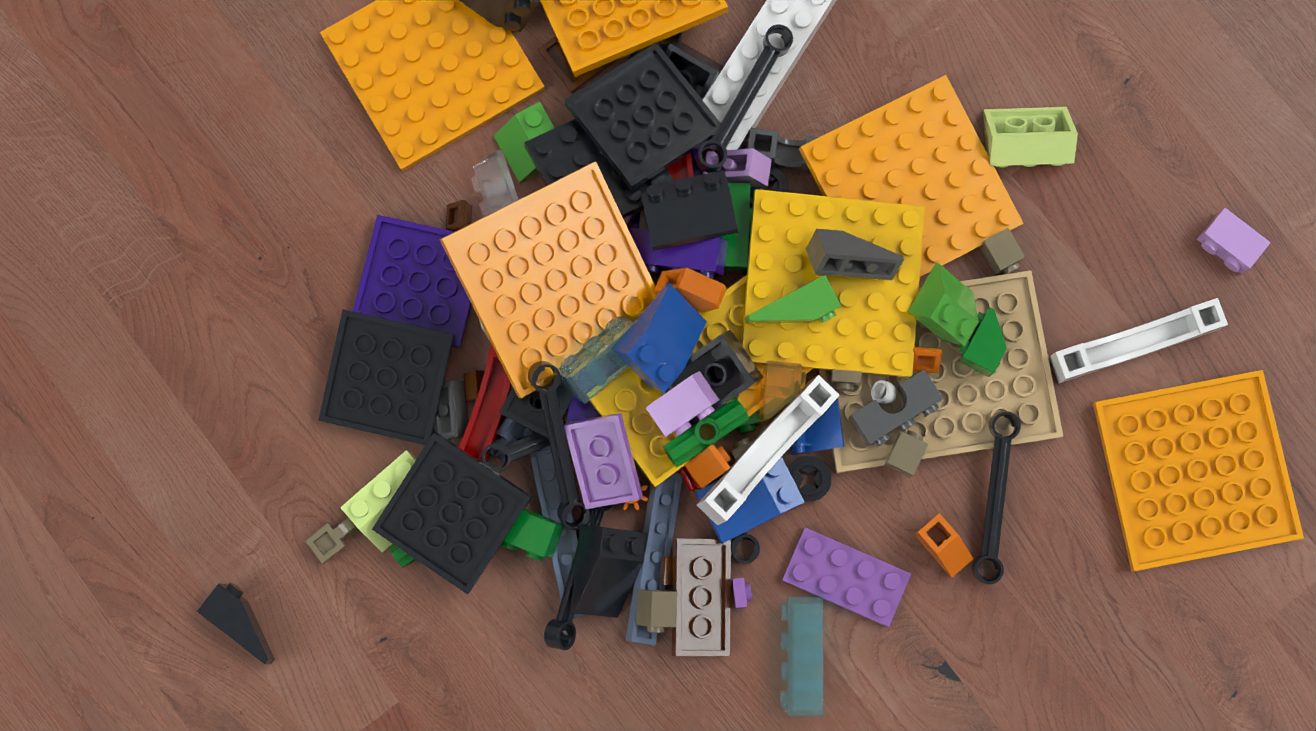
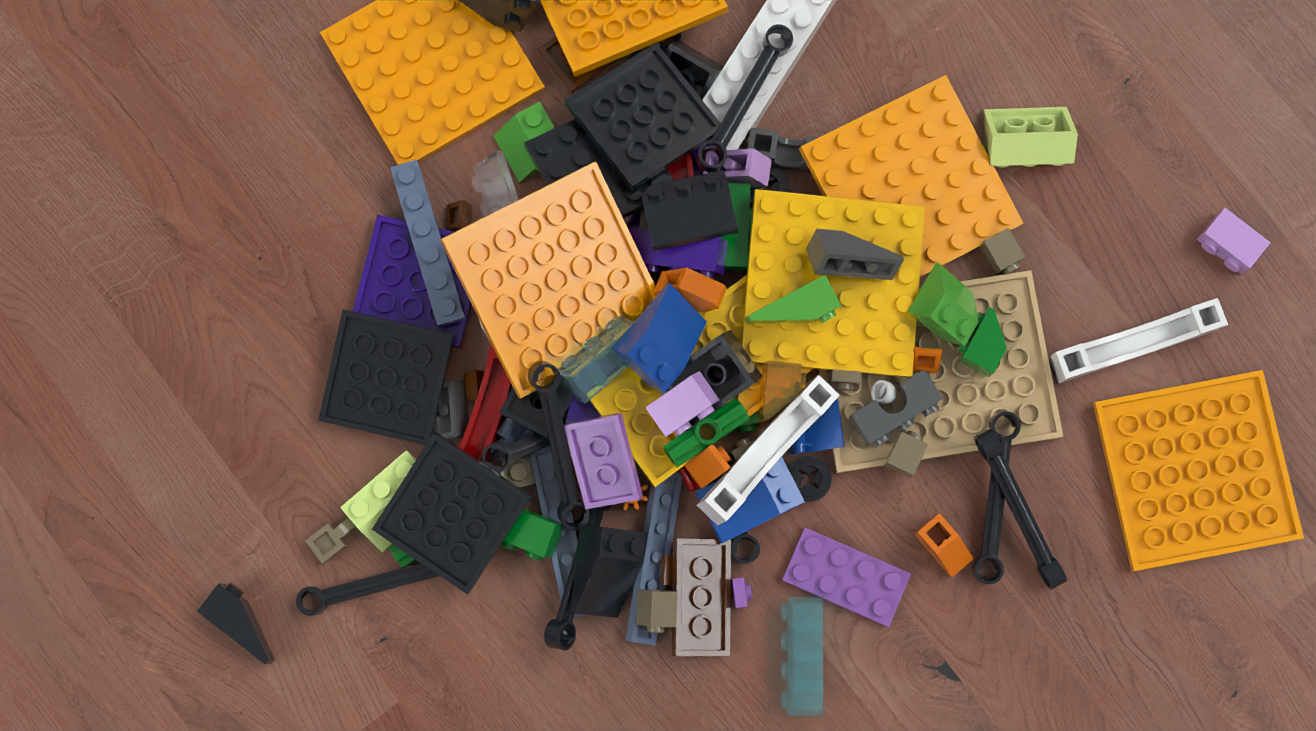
none -> black piece [296,563,439,616]
none -> sand blue plate [390,159,466,327]
none -> dark tan plate [499,456,536,488]
none -> black piece [974,428,1067,590]

